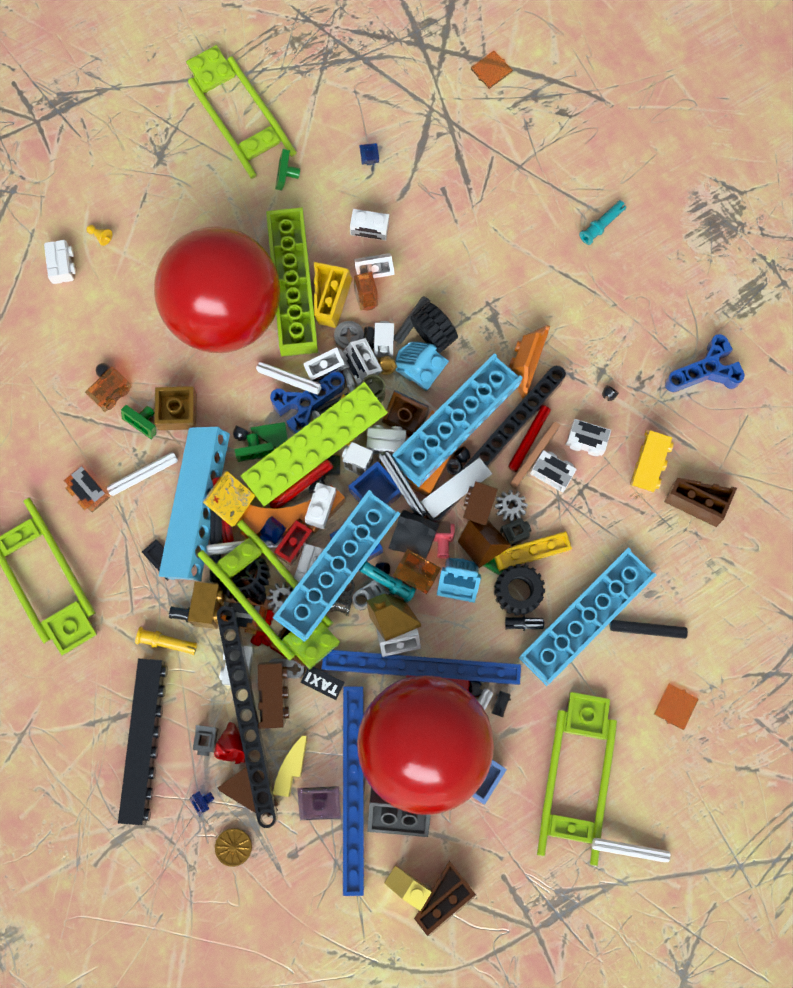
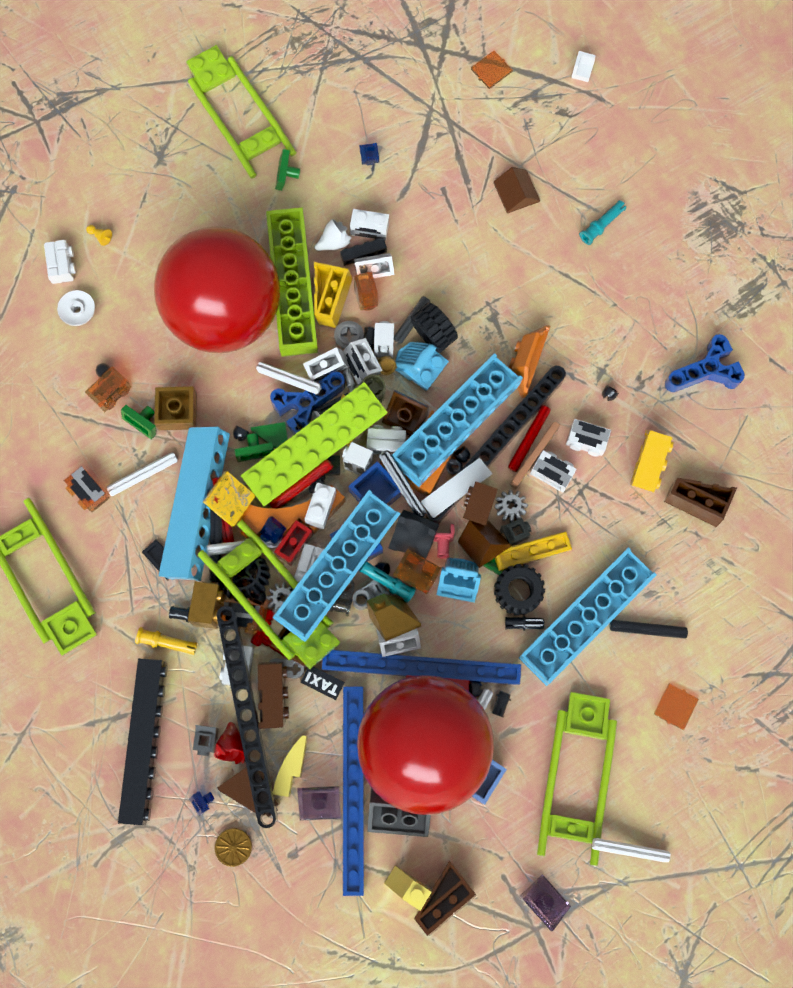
none -> white dish [57,290,95,326]
none -> white hat [314,219,351,251]
none -> black piece [340,238,387,266]
none -> reddish brown slope [493,167,540,213]
none -> clear purple slope [519,874,571,932]
none -> white panel [571,51,596,82]

